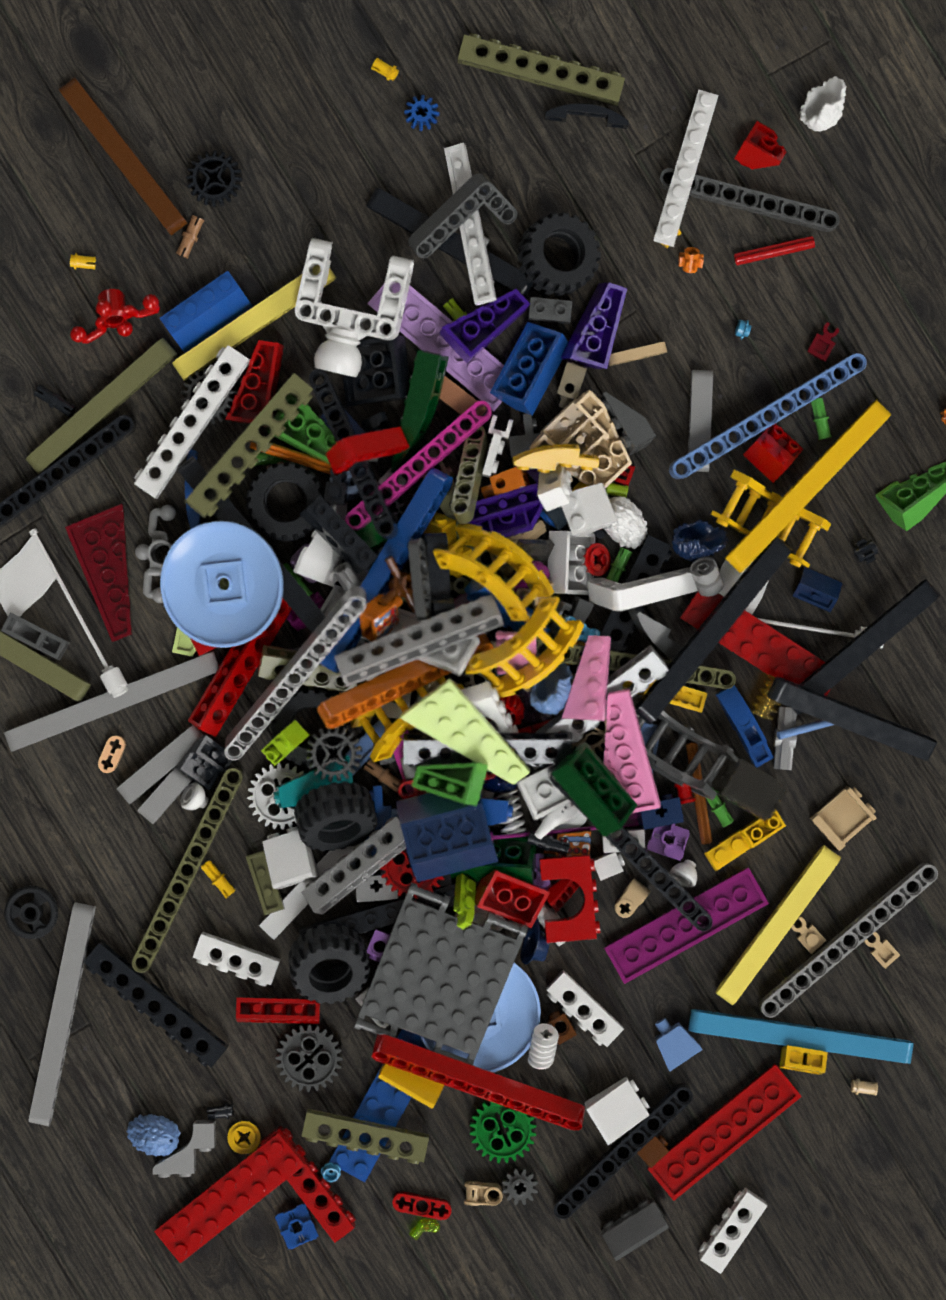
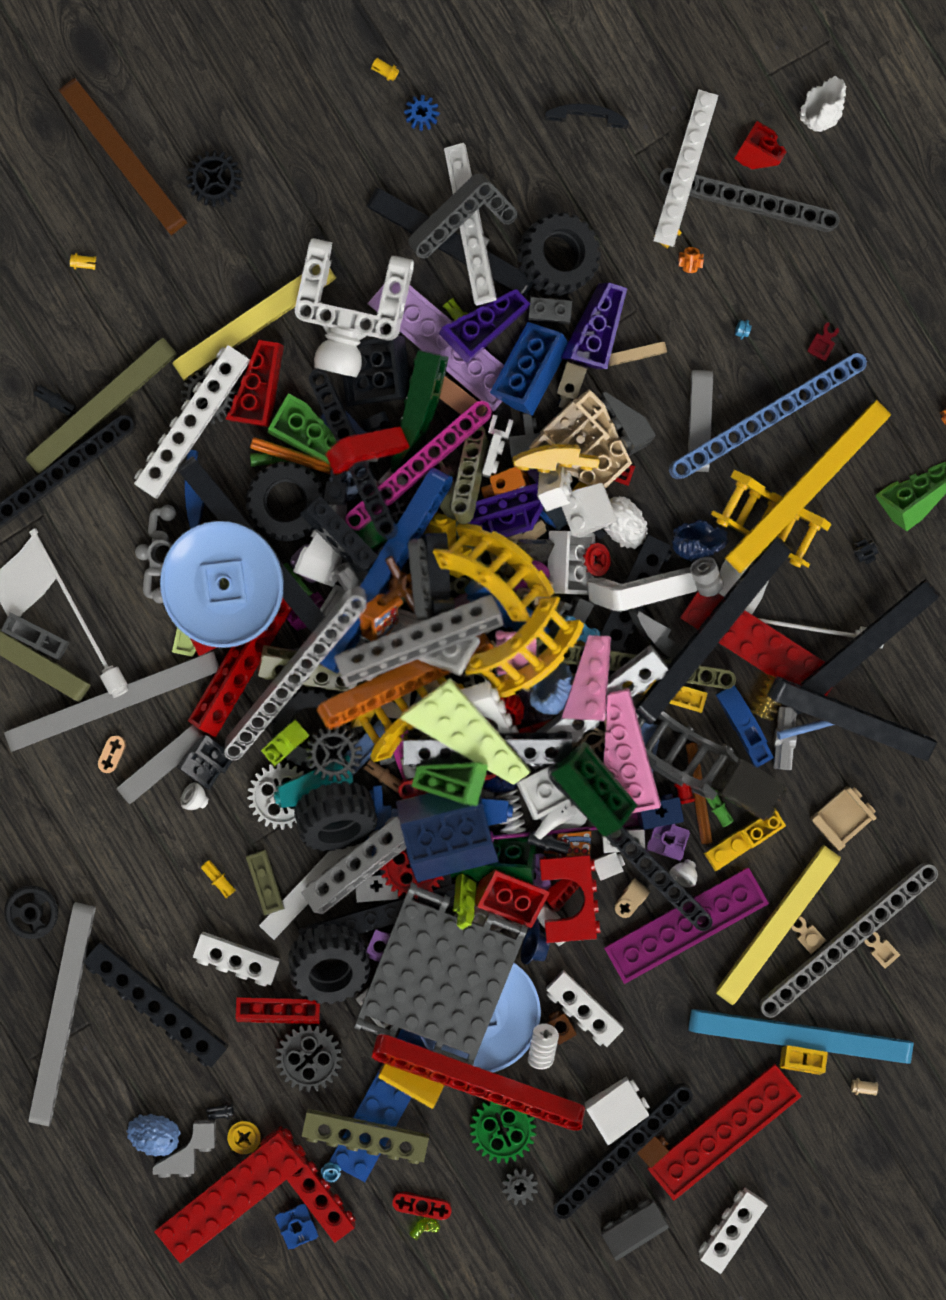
dark red wing [65,504,132,642] -> none
red wheel [70,289,160,344] -> none
olive beam [132,767,244,973] -> none
light grey beam [138,767,192,824] -> none
blue slope [160,271,253,353] -> none
medium nougat pin [176,215,204,259] -> none
olive brick [185,373,313,518] -> none
white slope [262,826,320,889] -> none
olive brick [458,33,625,106] -> none
tan piece [464,1181,503,1206] -> none
lime pin [605,483,629,497] -> none
bright green axle [606,547,633,583] -> none
medium blue torso [655,1018,703,1071] -> none
red axle [734,236,815,265] -> none
red slope [743,423,803,483] -> none
dark blue panel [793,567,842,612] -> none
bright green axle [811,398,832,440] -> none

